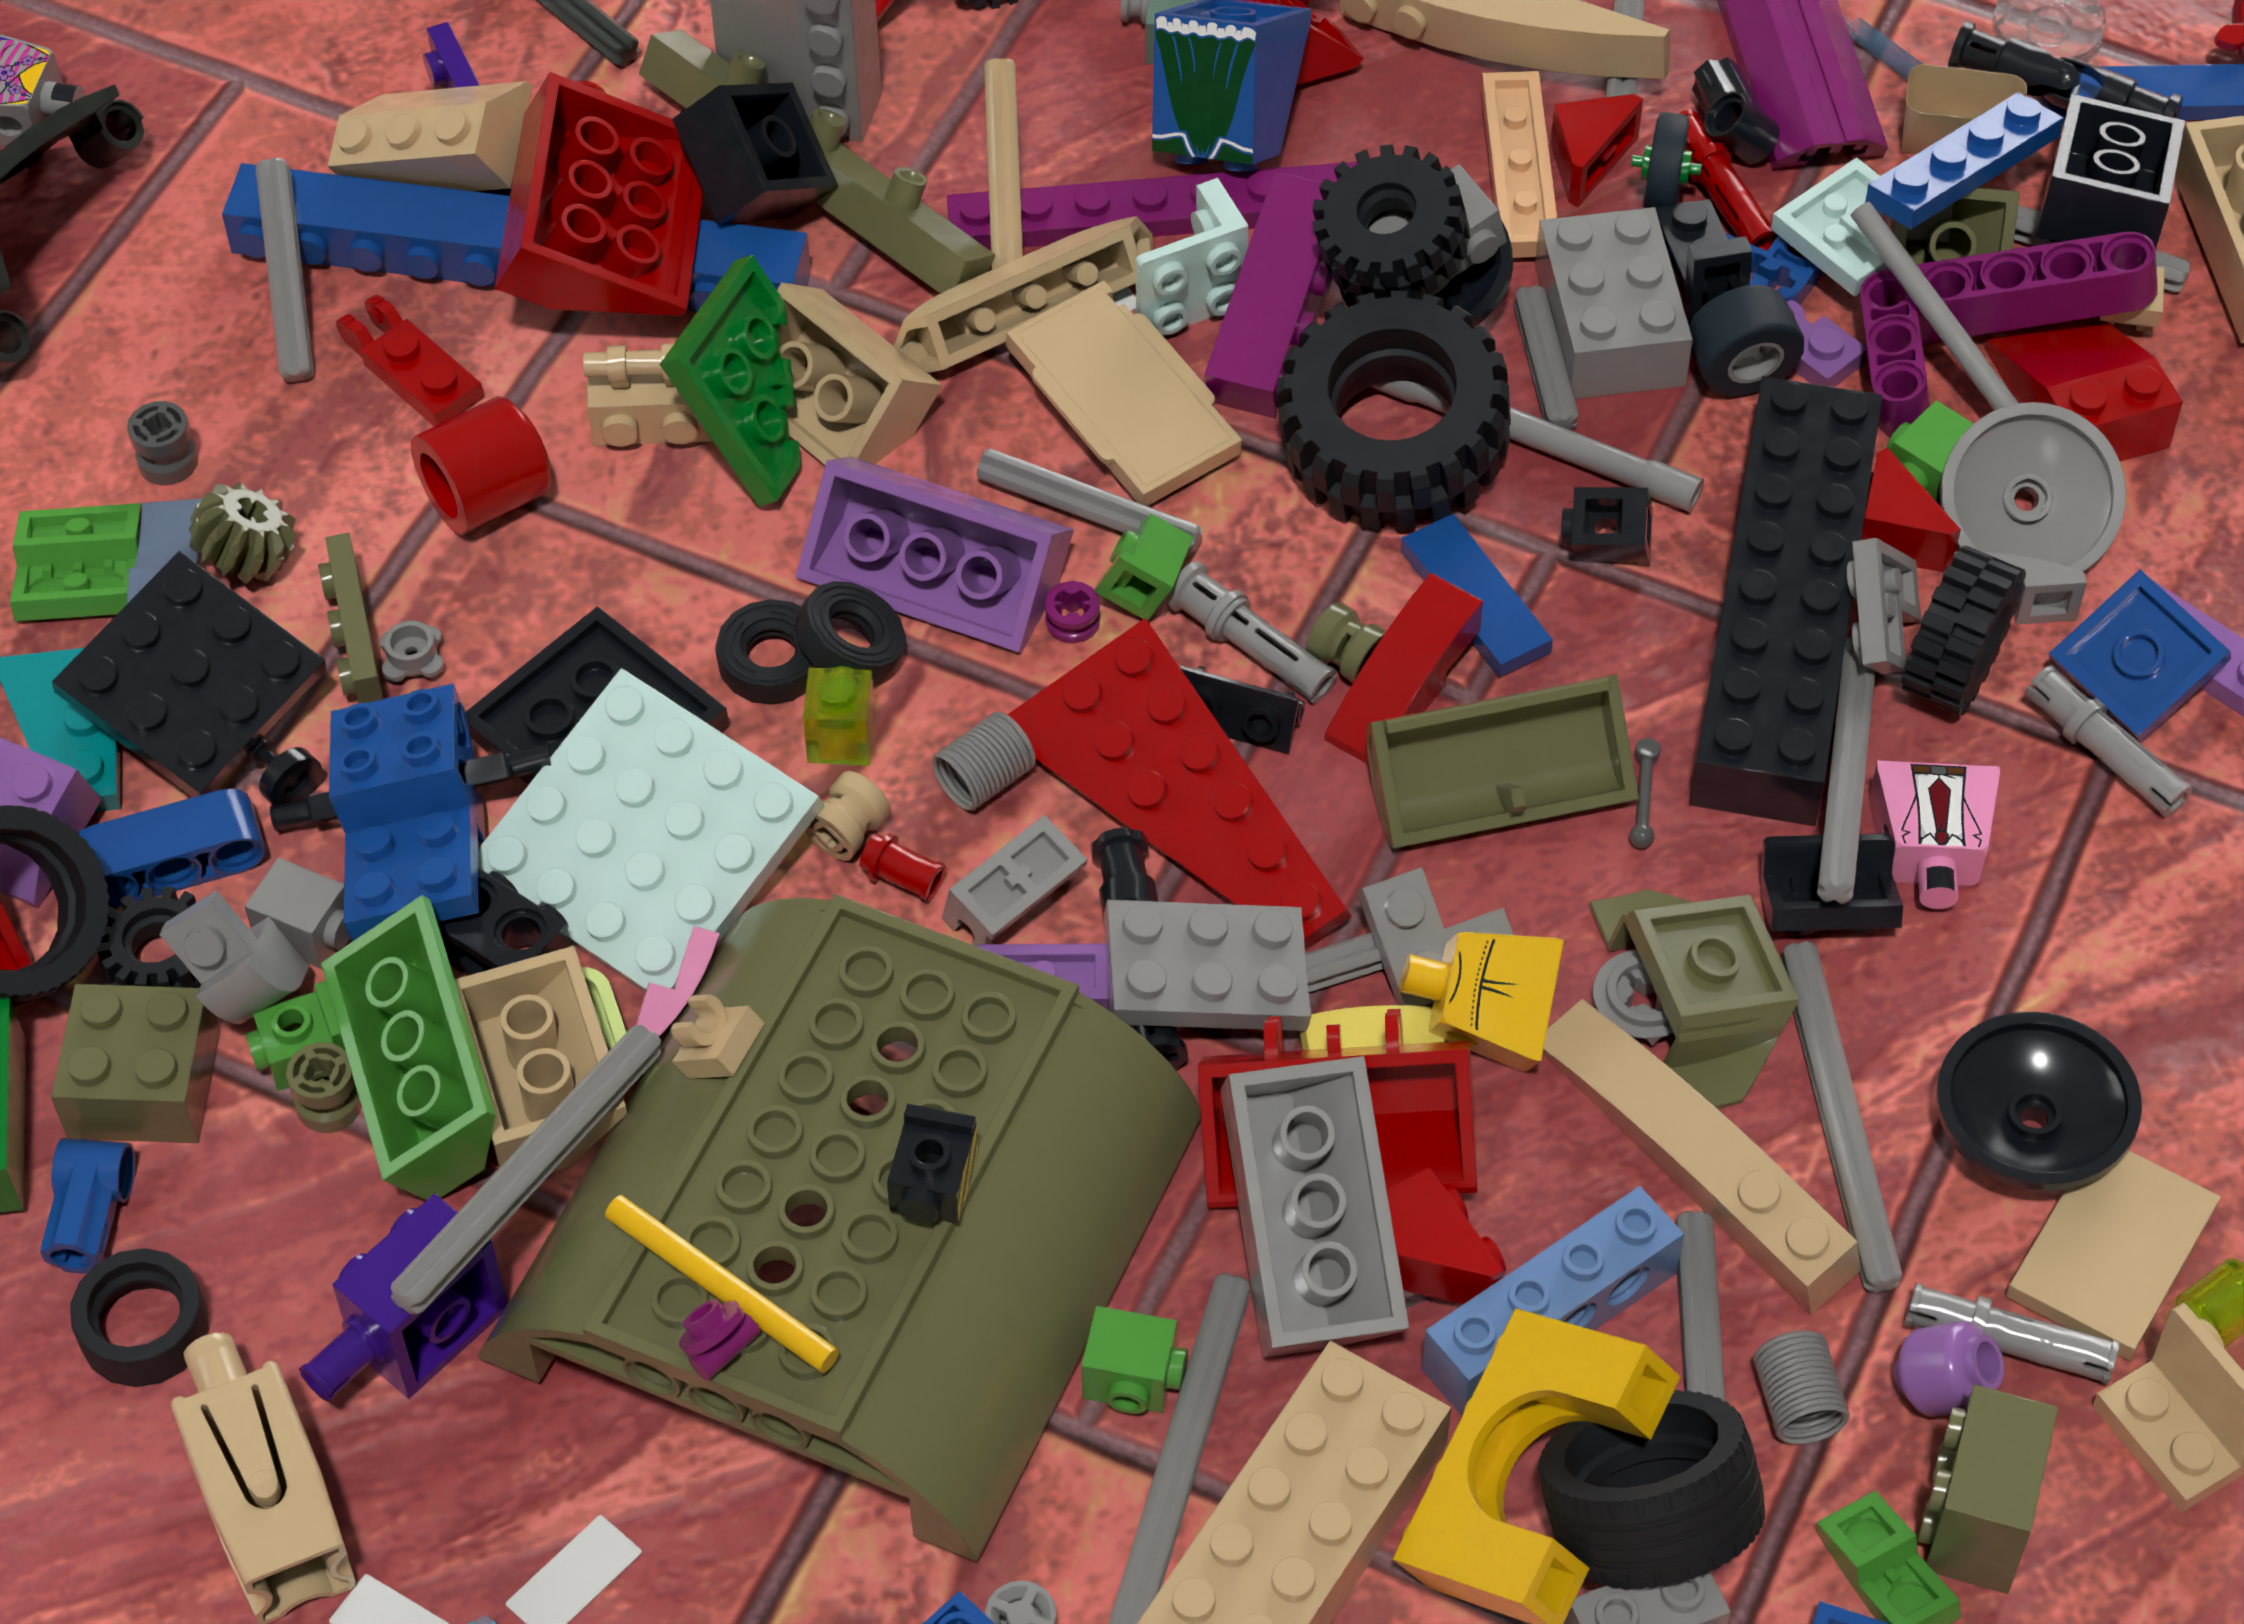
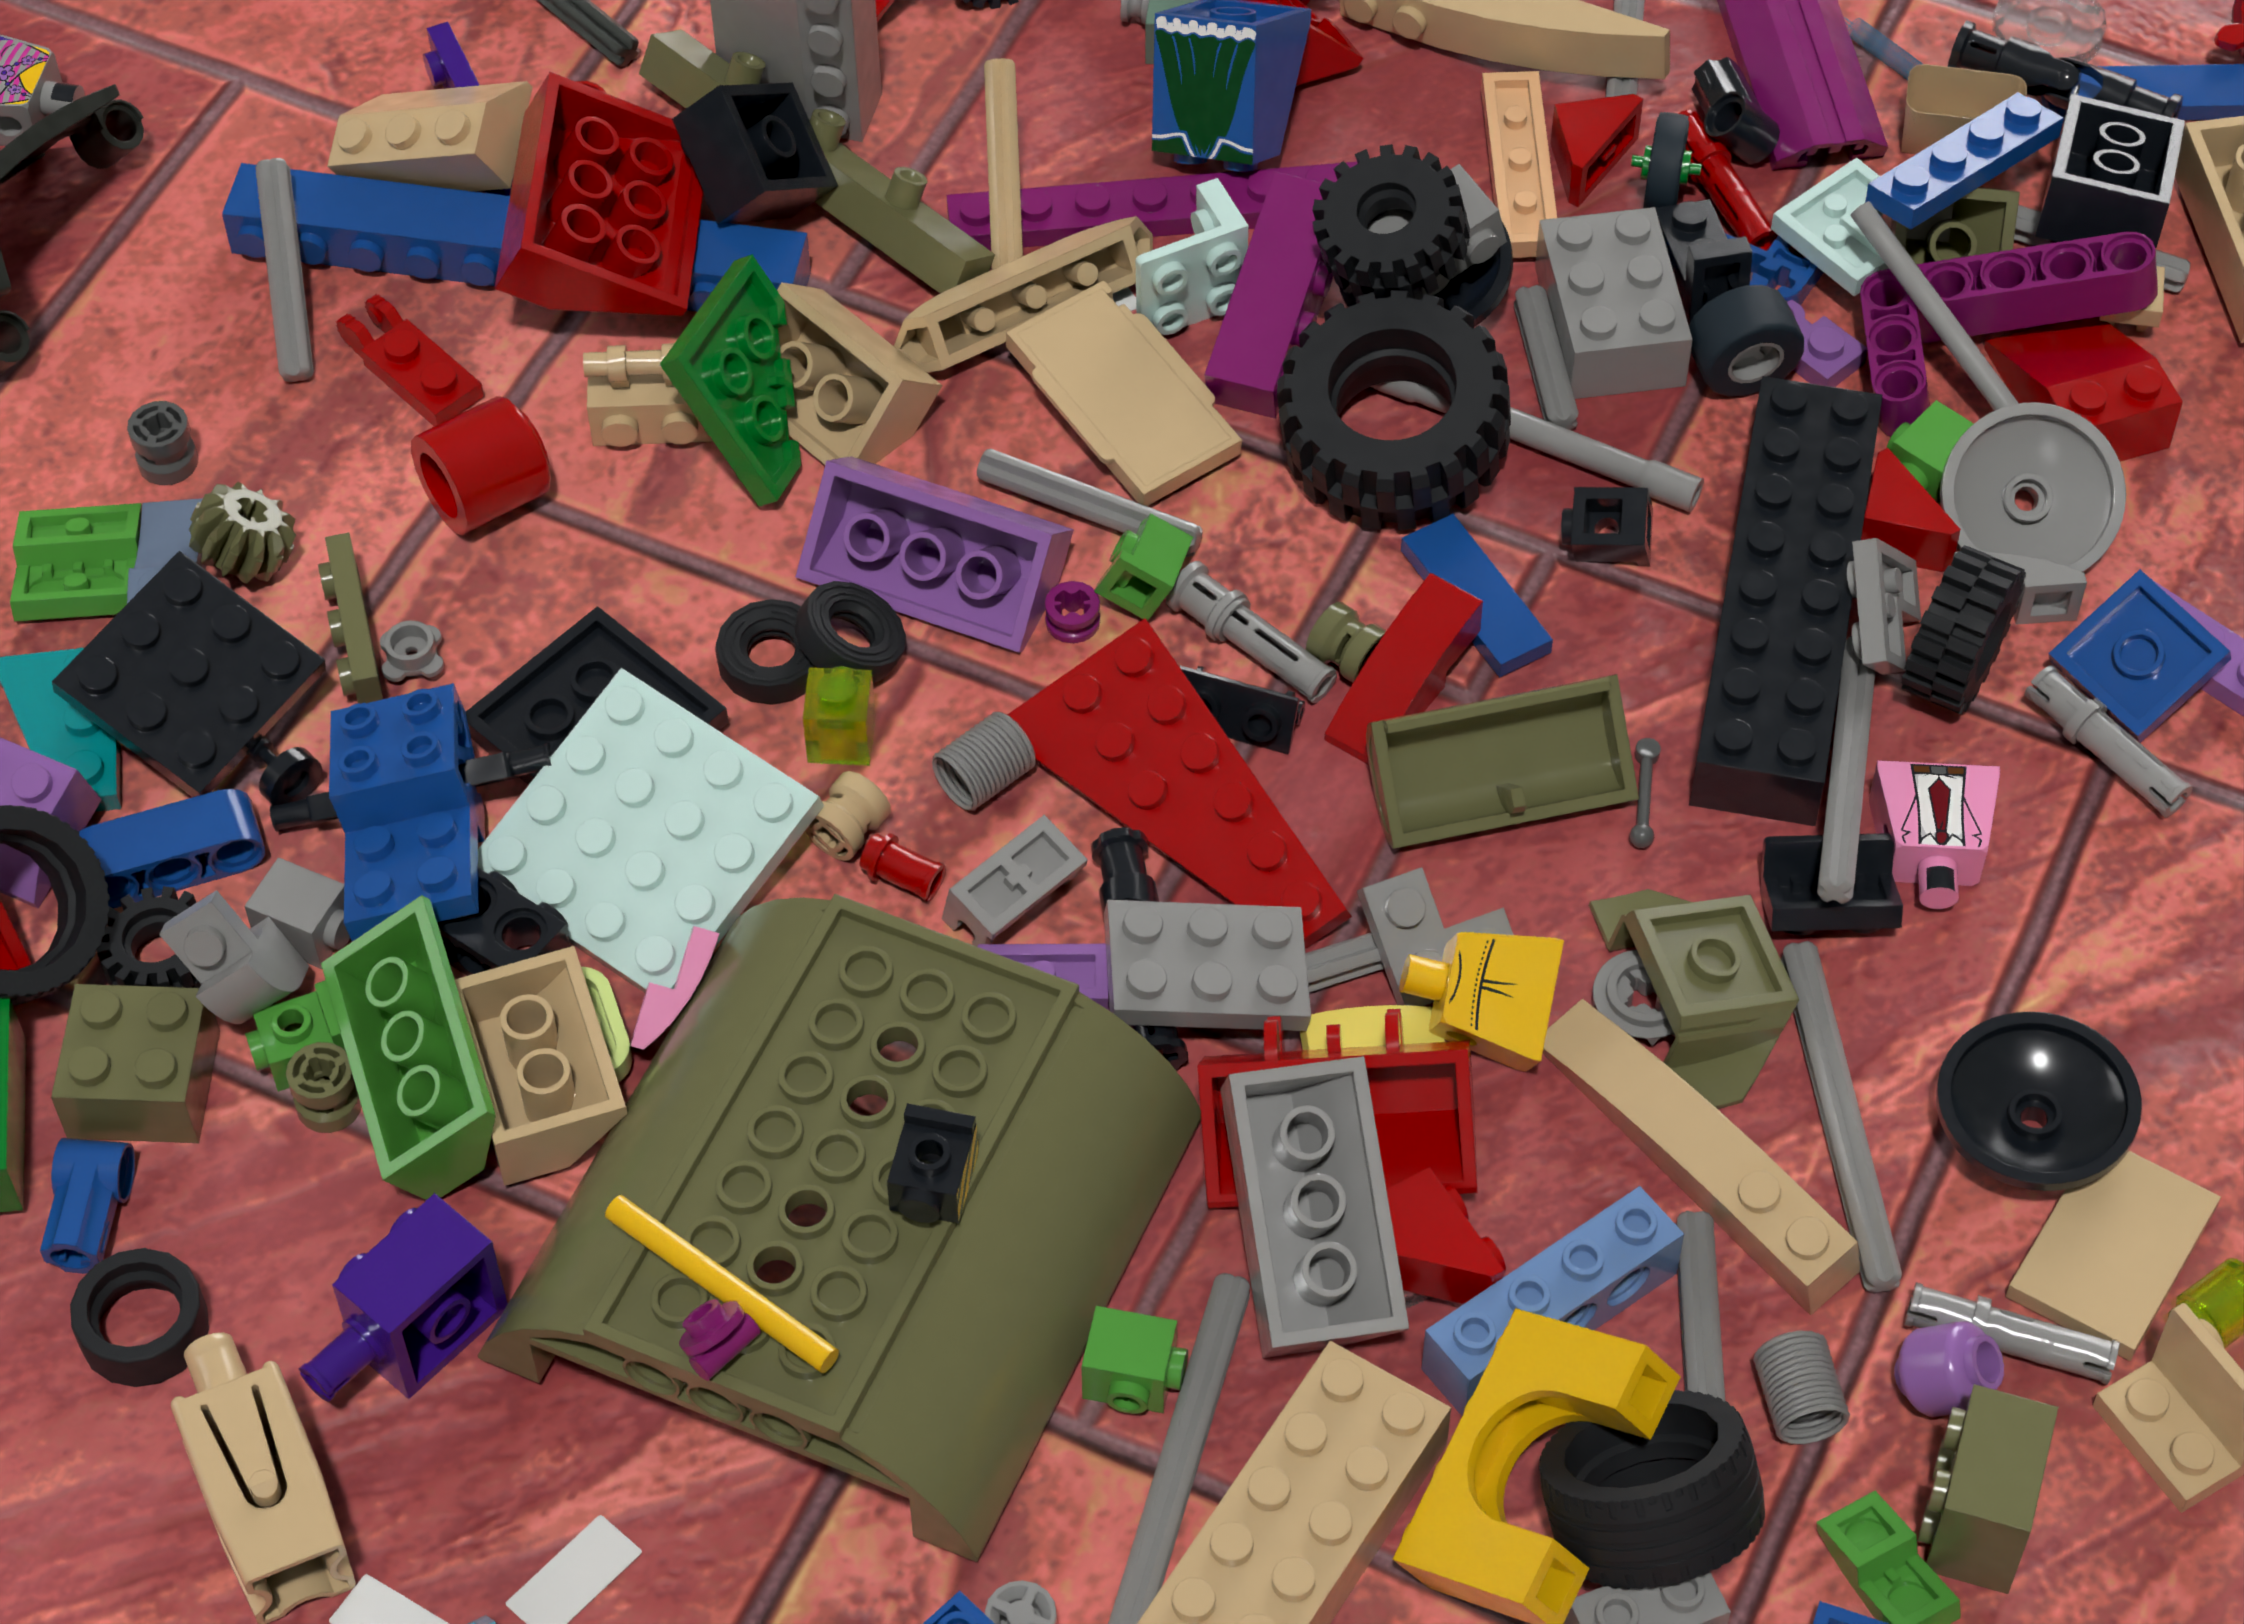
light grey axle [391,1025,661,1315] -> none
tan tile [670,994,765,1079] -> none

